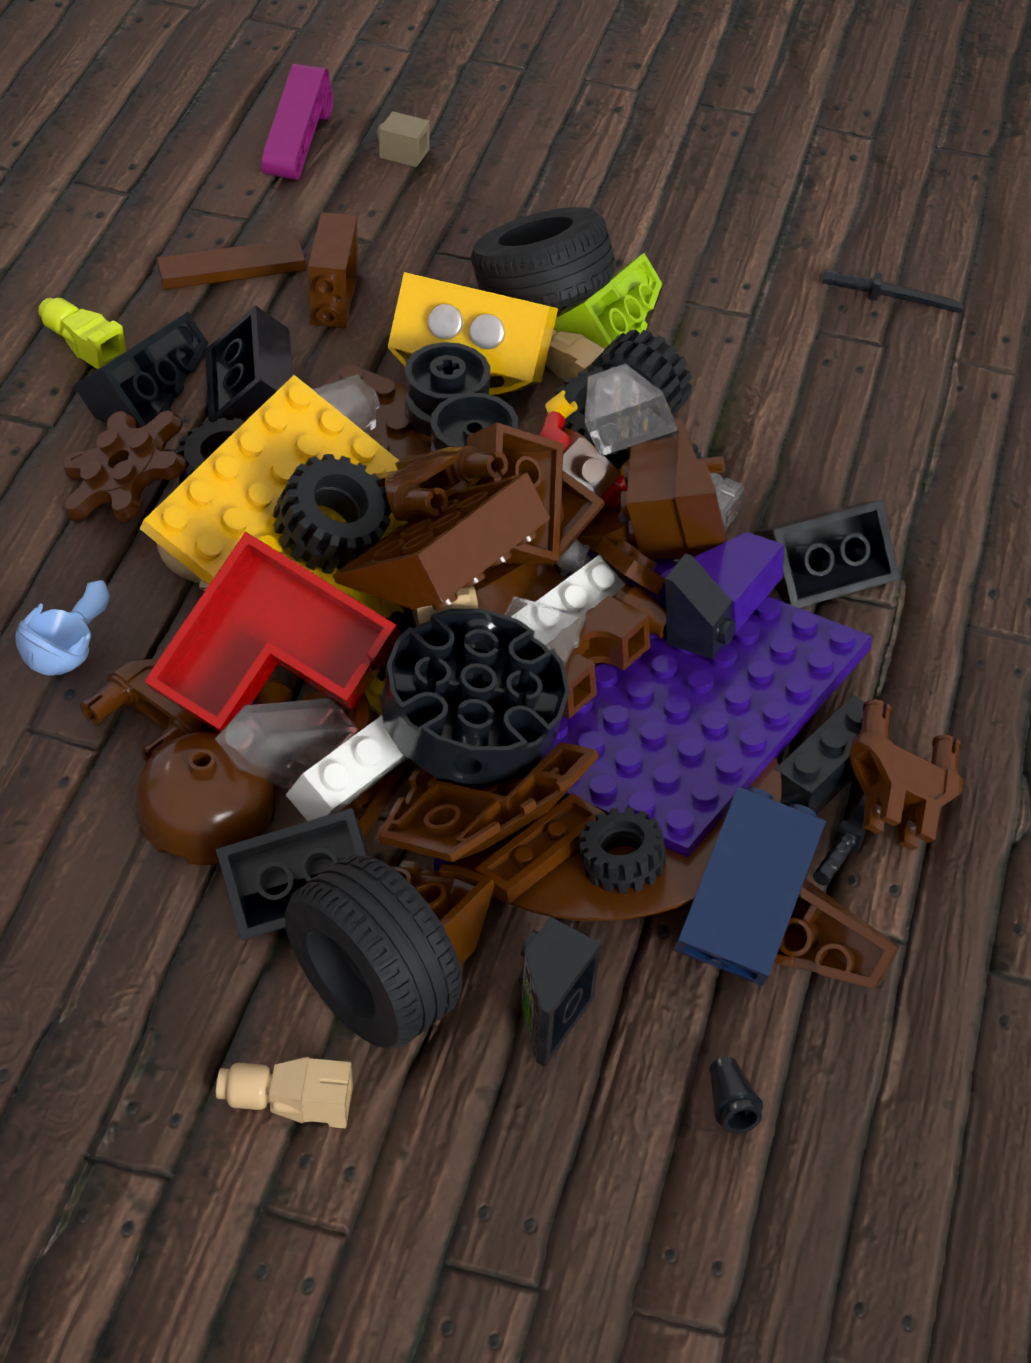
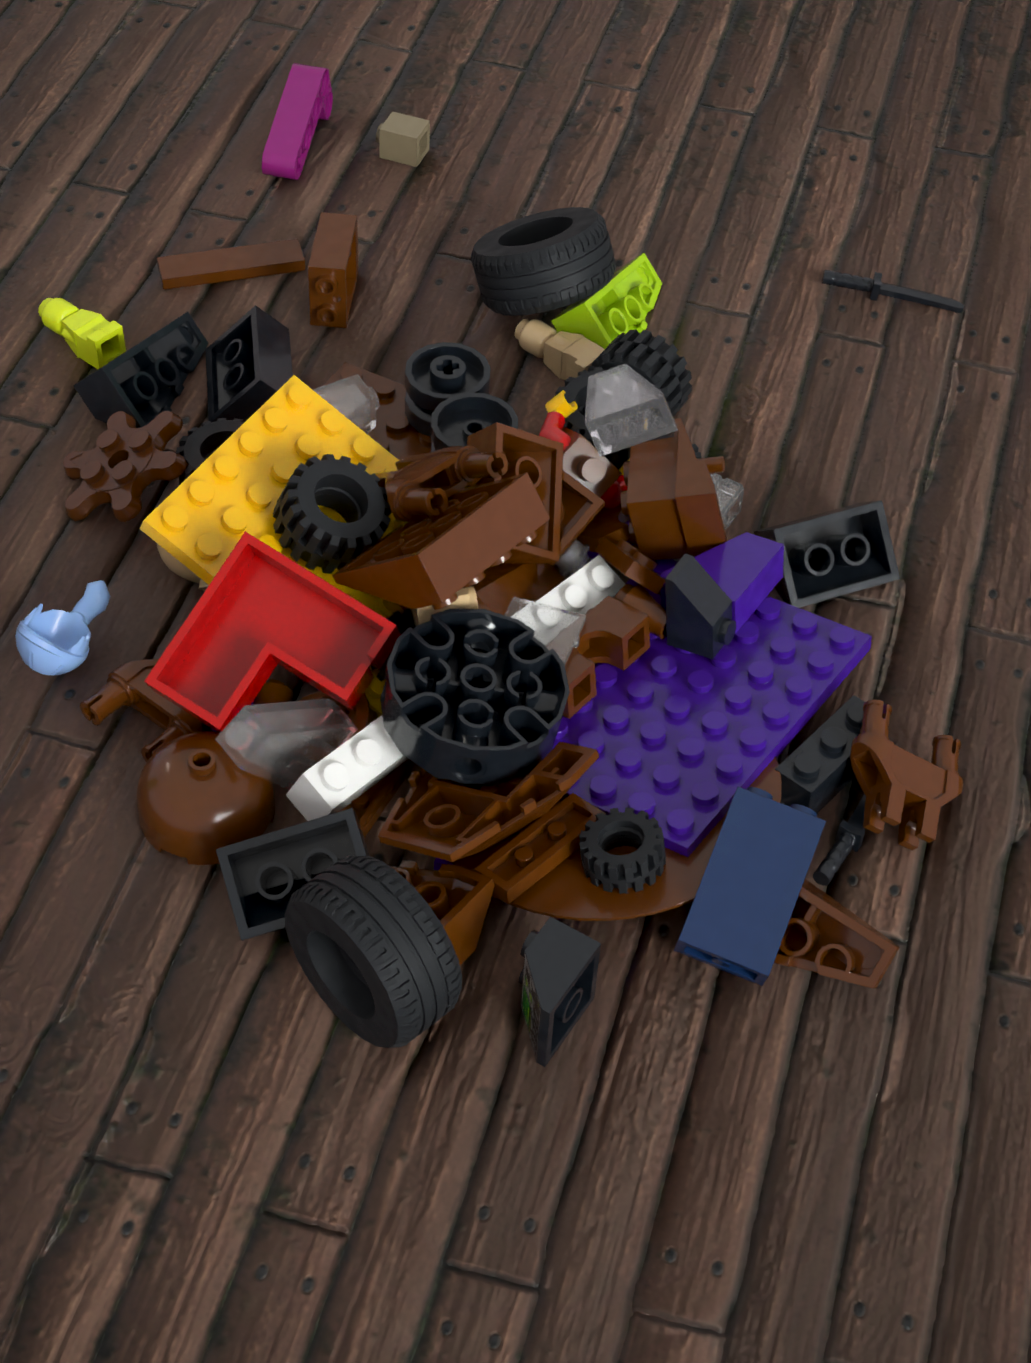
tan piece [216,1057,353,1128] -> none
yellow piece [388,272,558,396] -> none
black cone [709,1057,763,1134] -> none

